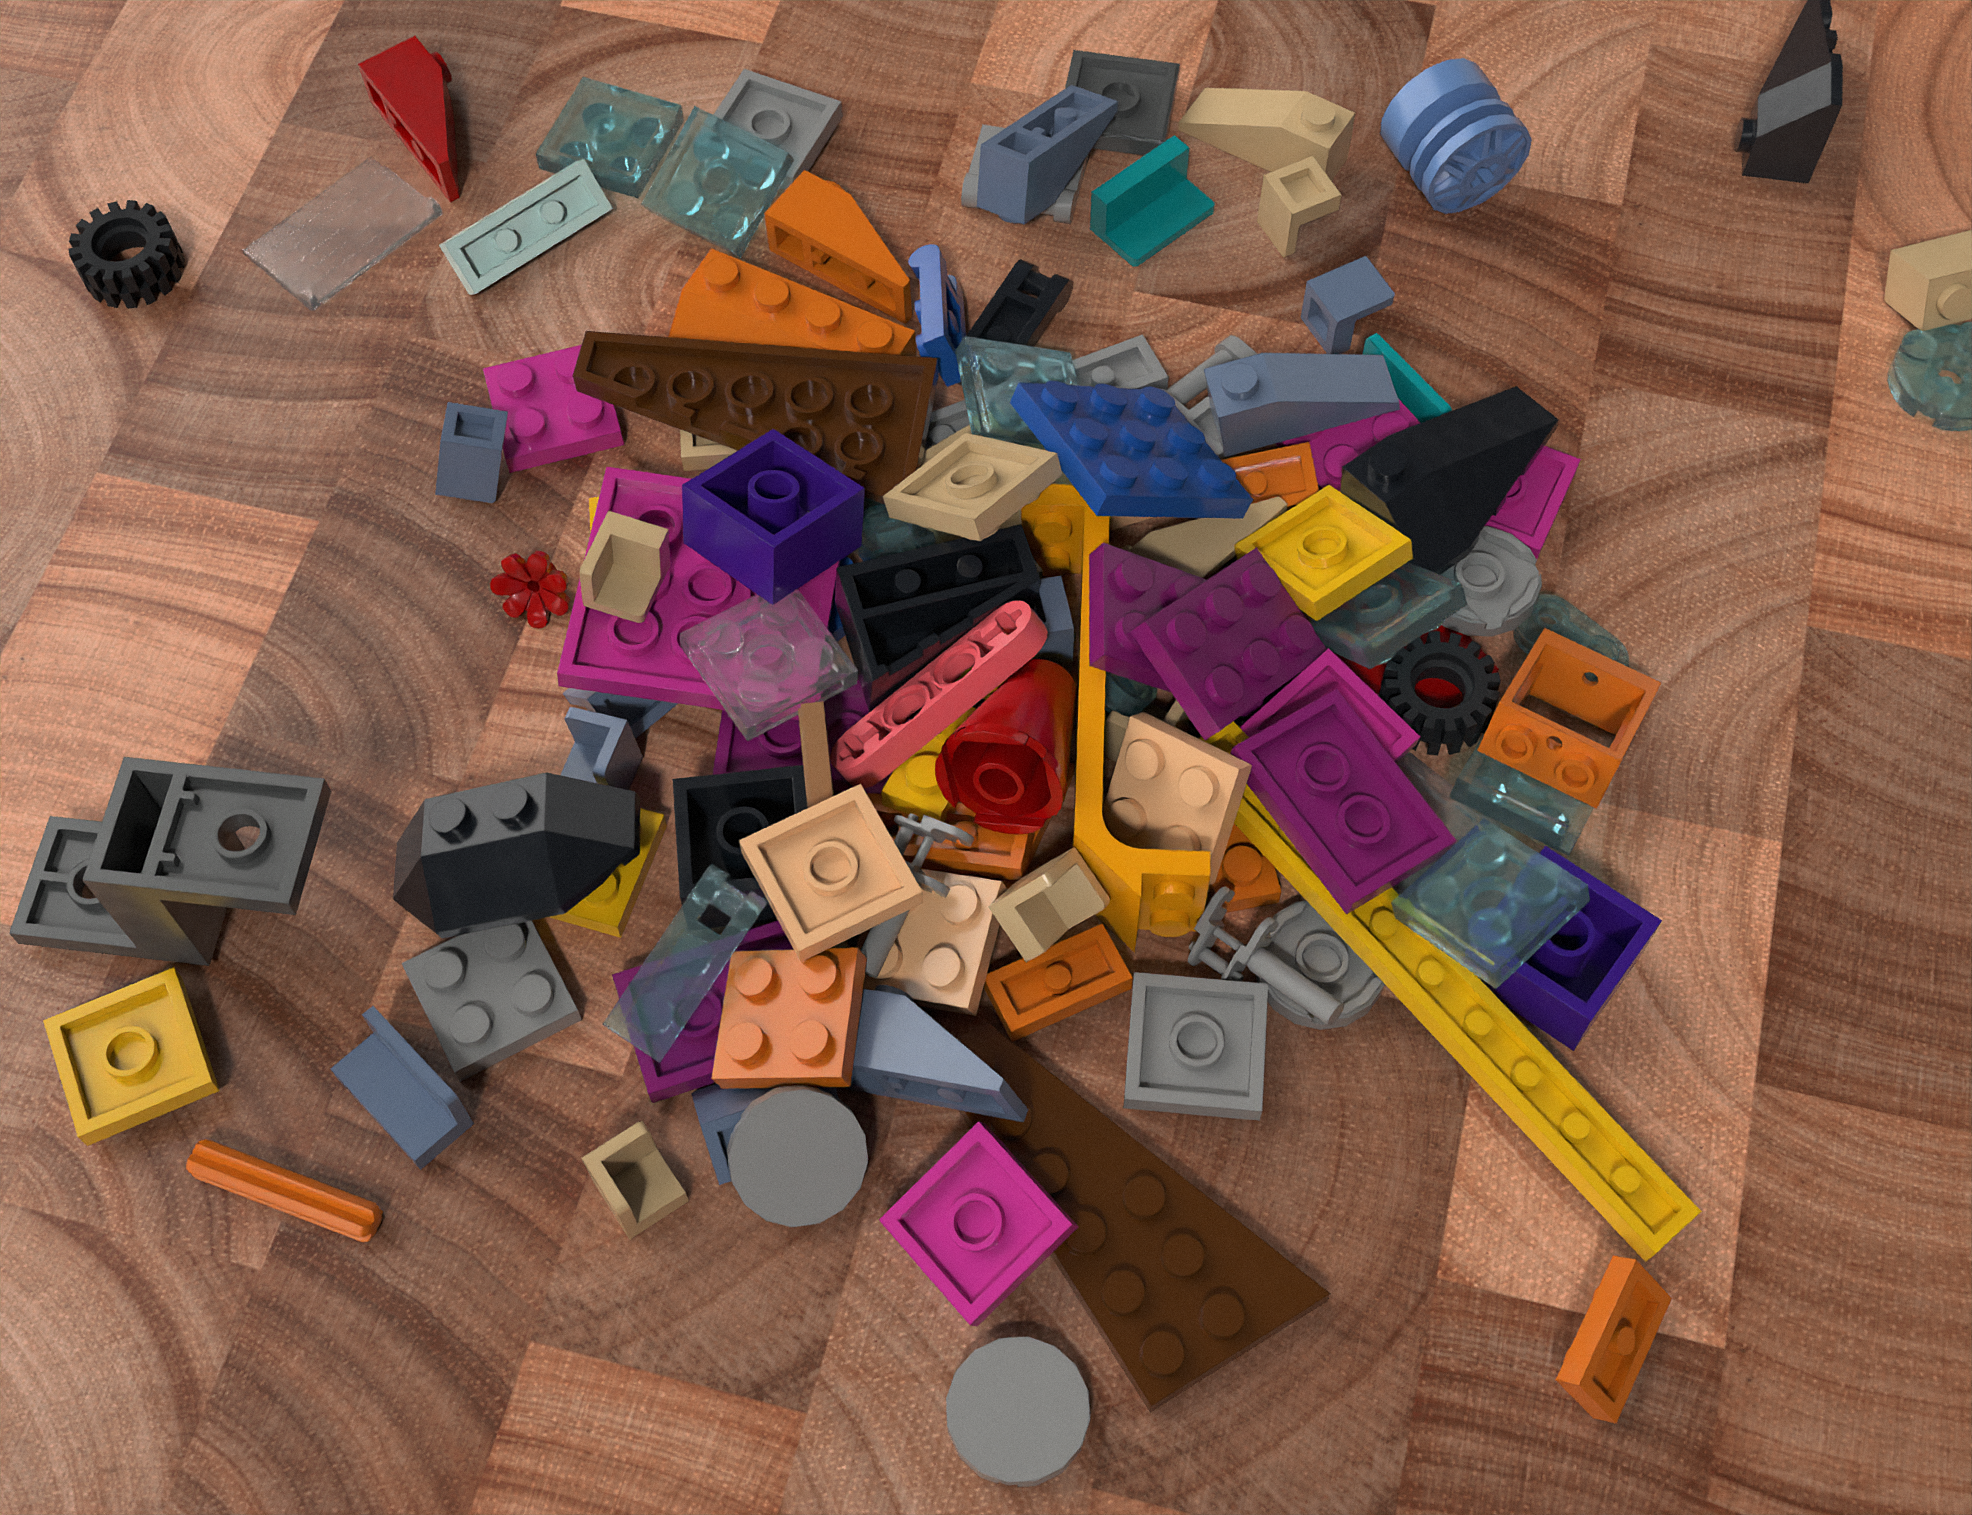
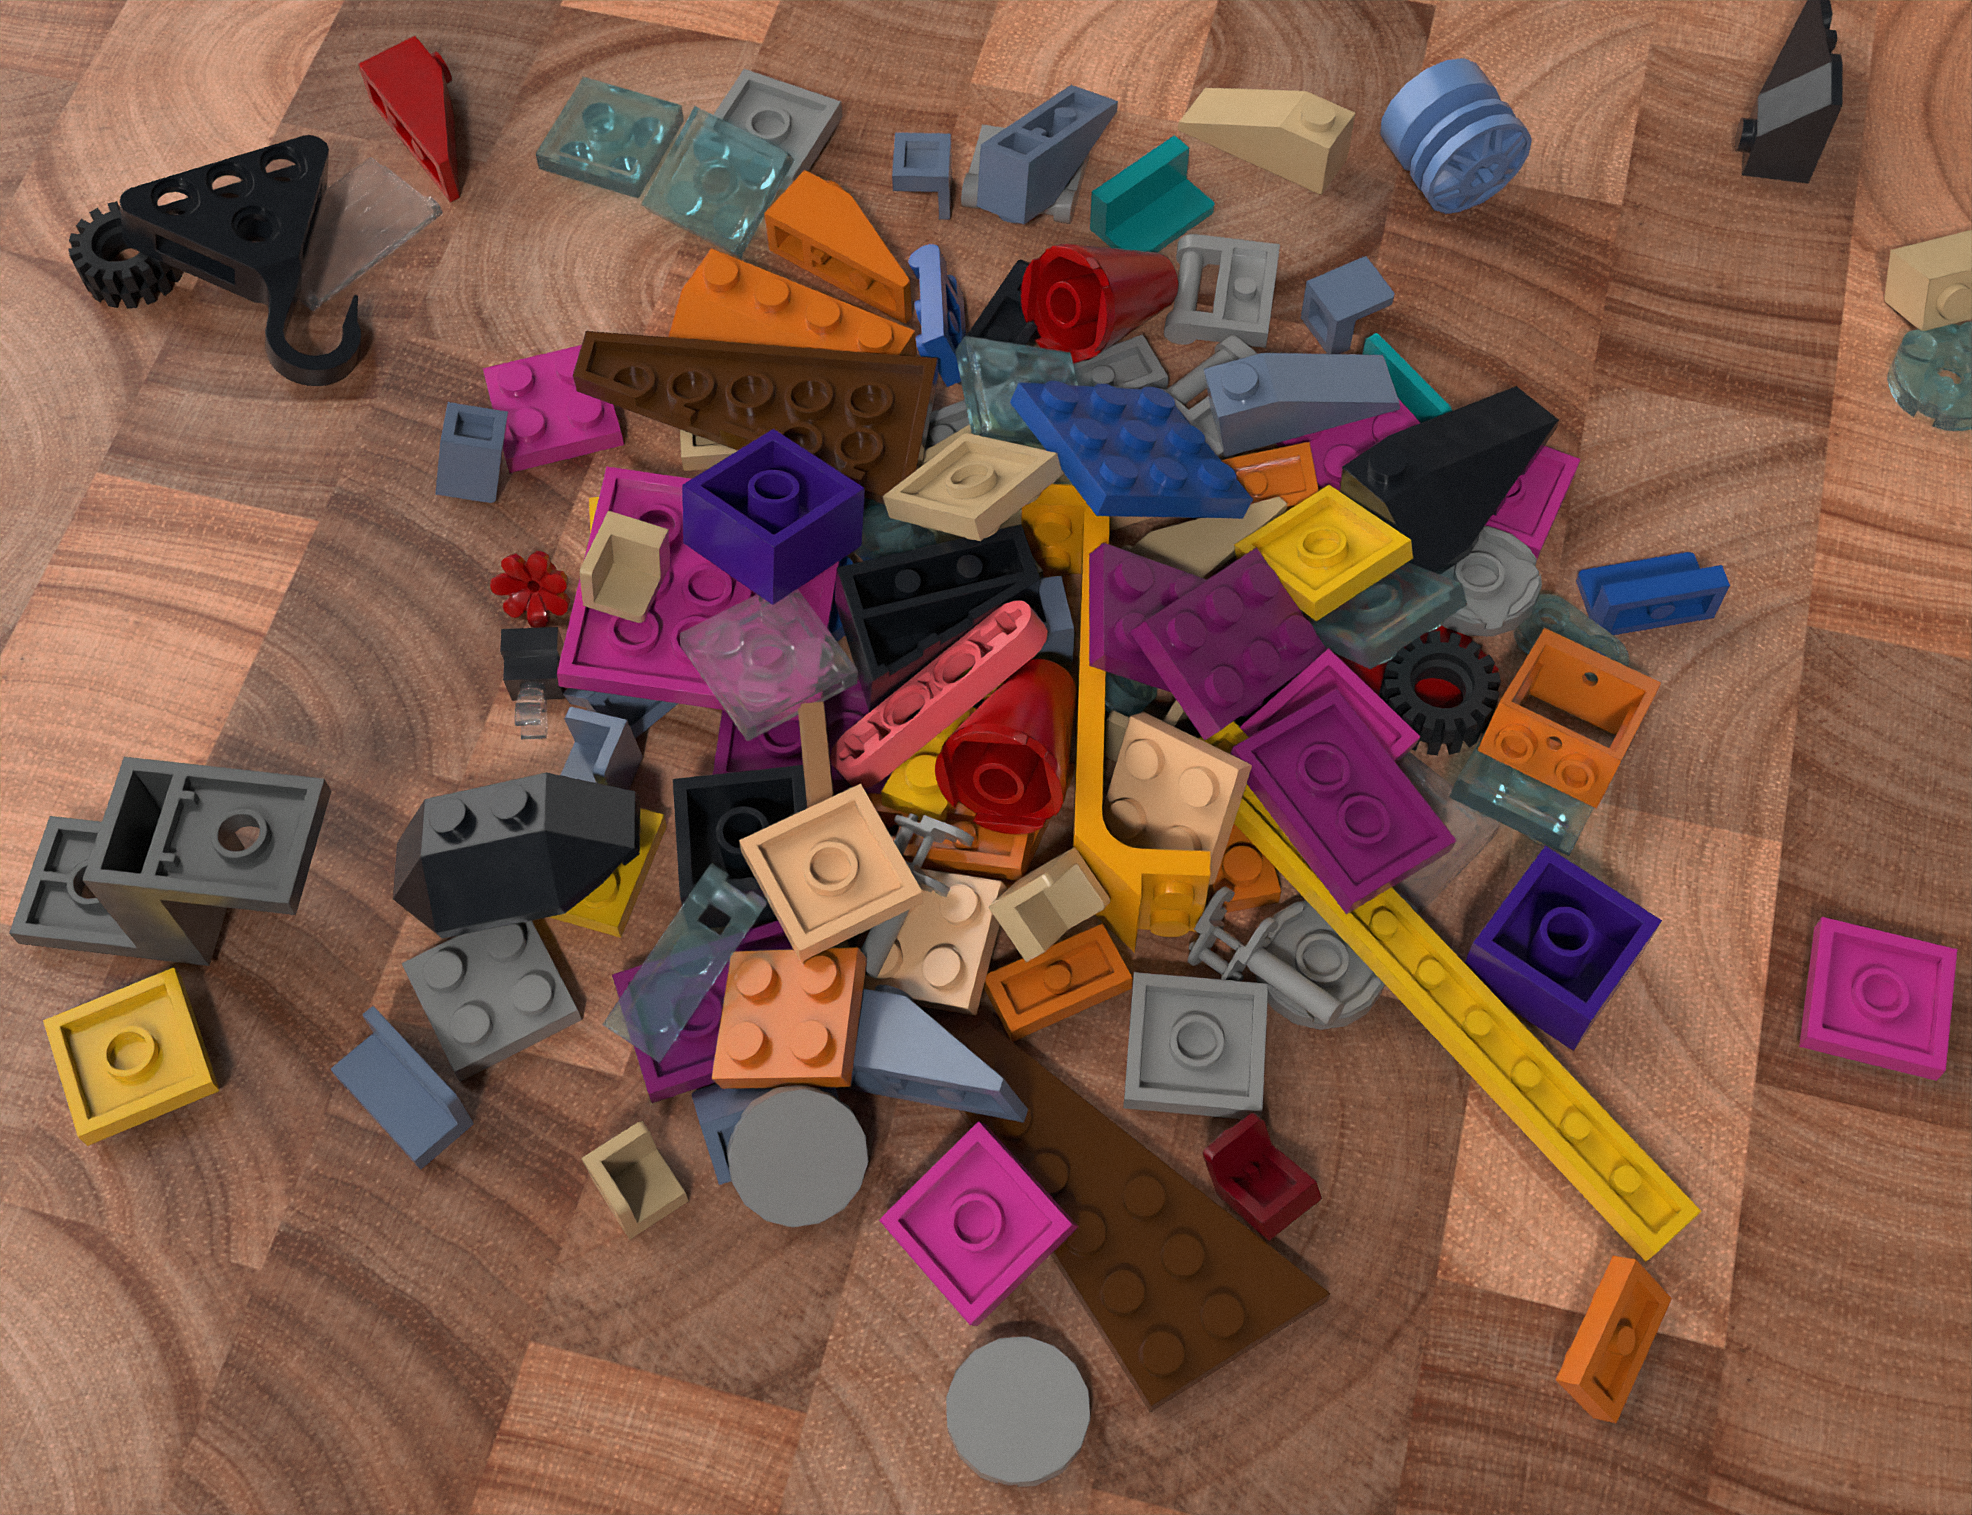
orange axle [186,1139,383,1243] -> none
light aqua plate [439,159,613,295] -> none
dark grey plate [1065,50,1180,155] -> none
tan panel [1257,156,1341,257] -> none
clear light blue plate [1391,818,1590,989] -> none
none -> black piece [120,135,361,386]
none -> black piece [500,627,565,740]
none -> sand blue panel [892,133,952,220]
none -> red cone [1021,244,1178,364]
none -> light grey plate [1164,234,1280,348]
none -> dark red bracket [1203,1113,1322,1241]
none -> blue panel [1576,552,1730,638]
none -> dark pink plate [1799,917,1957,1081]

